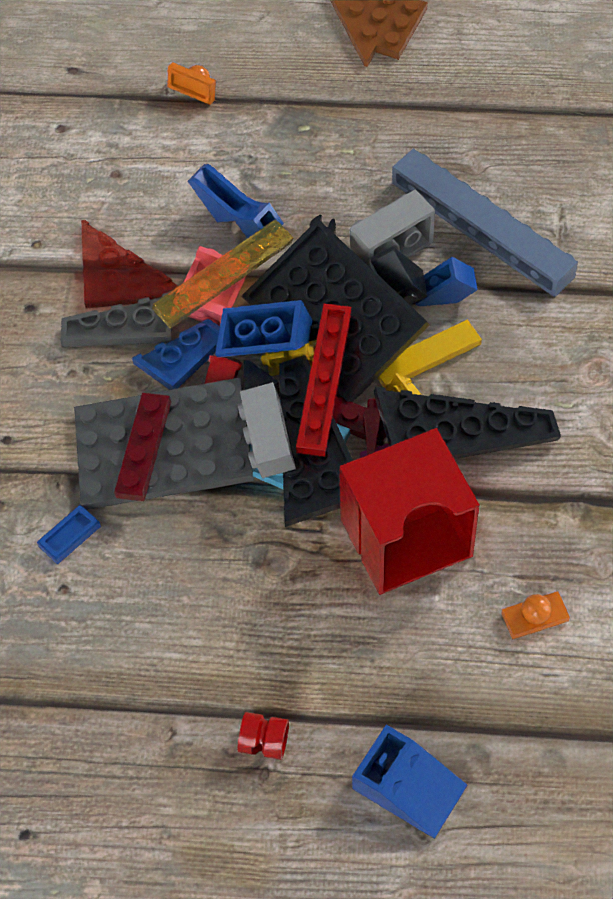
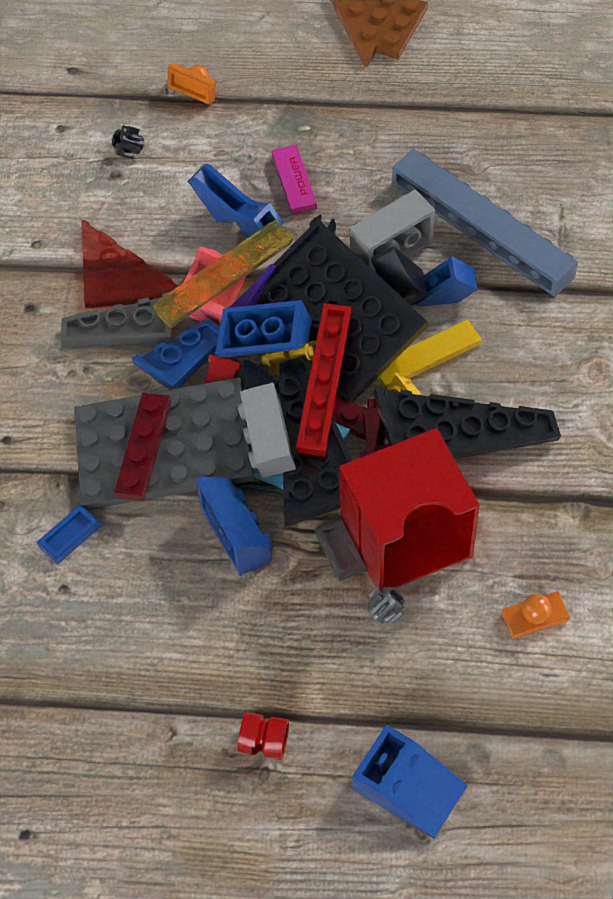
none -> black gear [112,125,144,159]
none -> blue slope [196,477,273,576]
none -> dark purple piece [228,264,275,308]
none -> dark pink tile [272,144,317,215]
none -> flat silver tile [315,518,366,581]
none -> dark grey gear [368,587,405,624]

